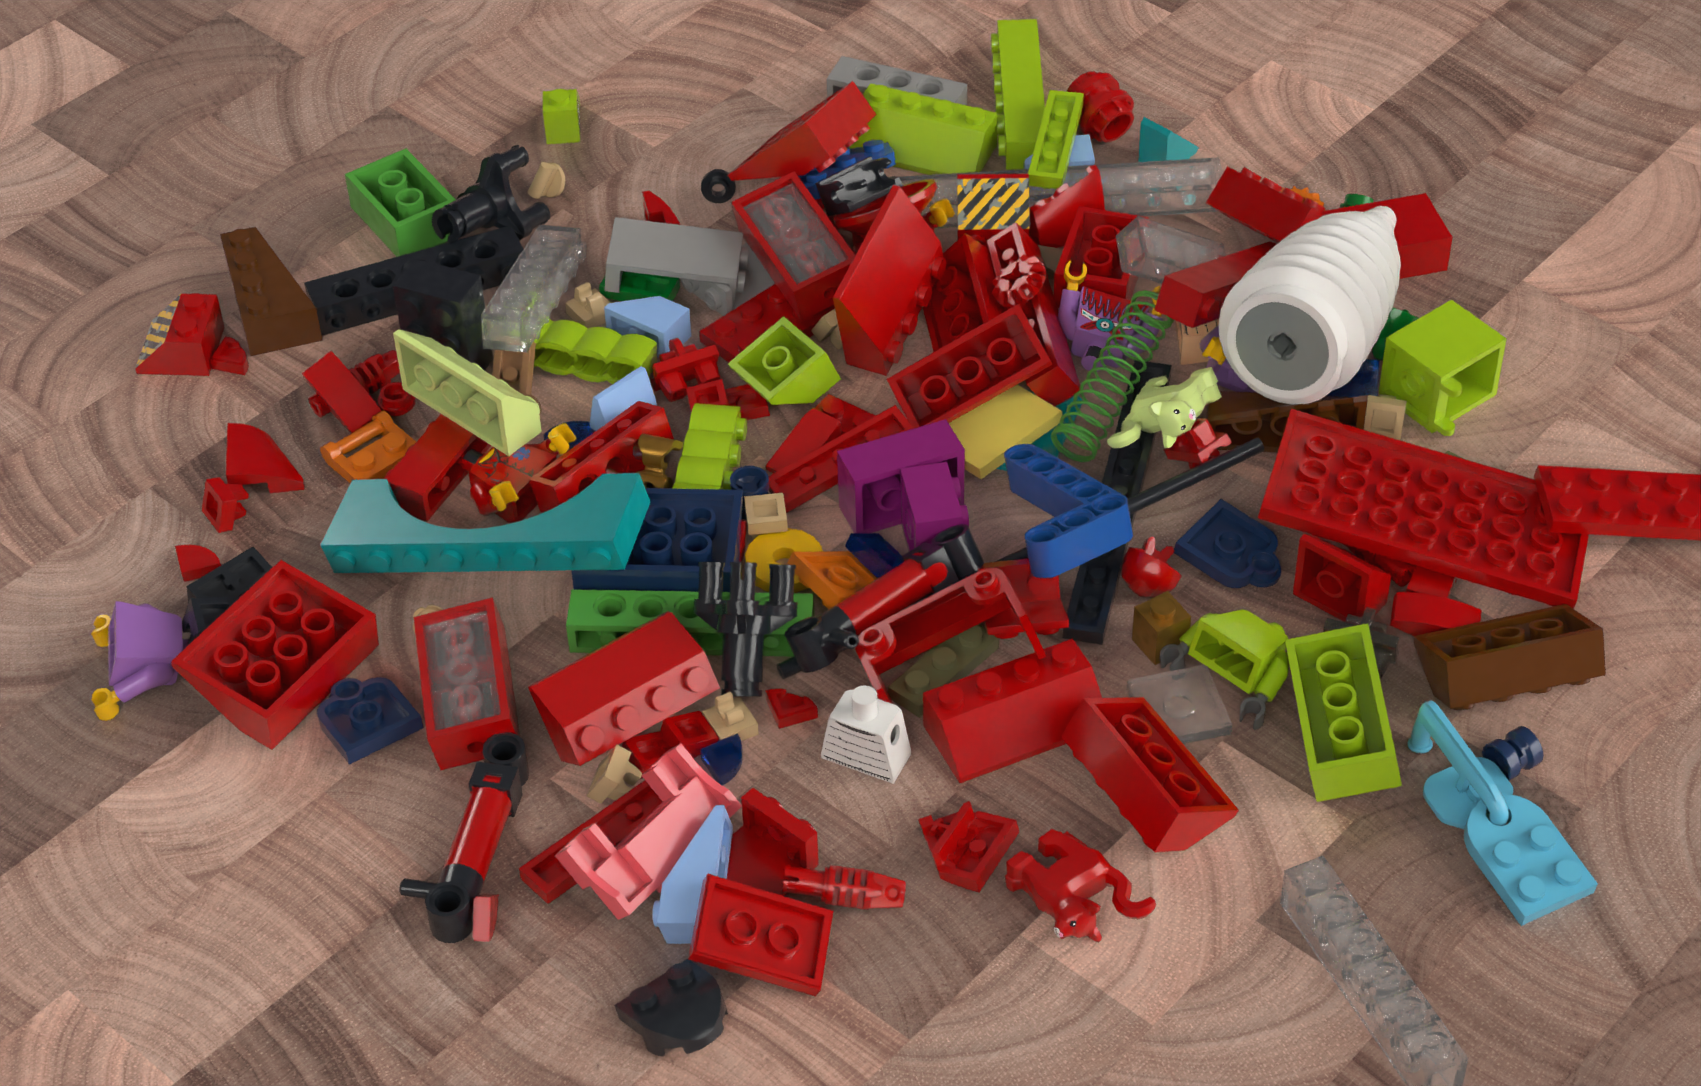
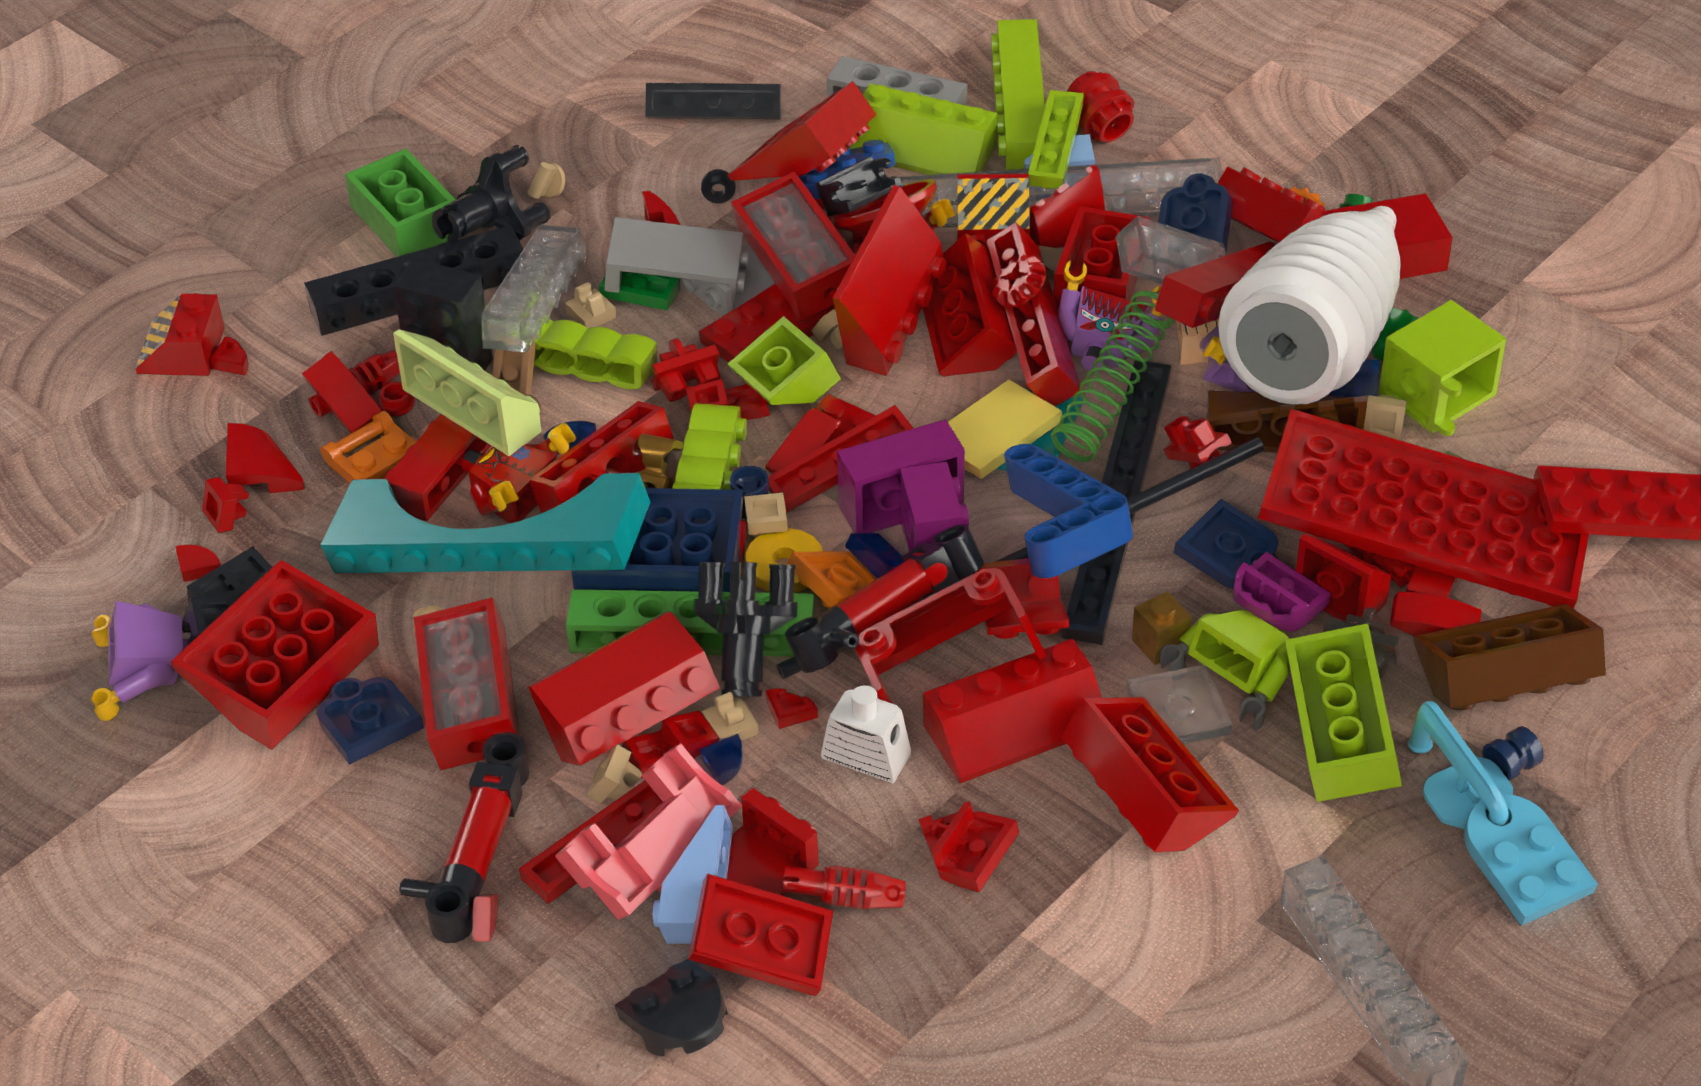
reddish brown wedge [220,227,323,356] -> none
lime slope [543,89,580,144] -> none
light blue slope [590,366,657,431] -> none
light blue slope [604,296,692,358] -> none
red slope [886,304,1053,428] -> none
olive plate [888,624,999,718] -> none
red animal [1005,829,1156,942] -> none
yellowish green animal [1107,367,1222,449] -> none
red piece [1122,536,1182,598] -> none
teal slope [1138,117,1199,176] -> none
none -> black plate [645,83,781,120]
none -> dark blue plate [1154,173,1233,257]
none -> magenta slope [1232,552,1331,631]

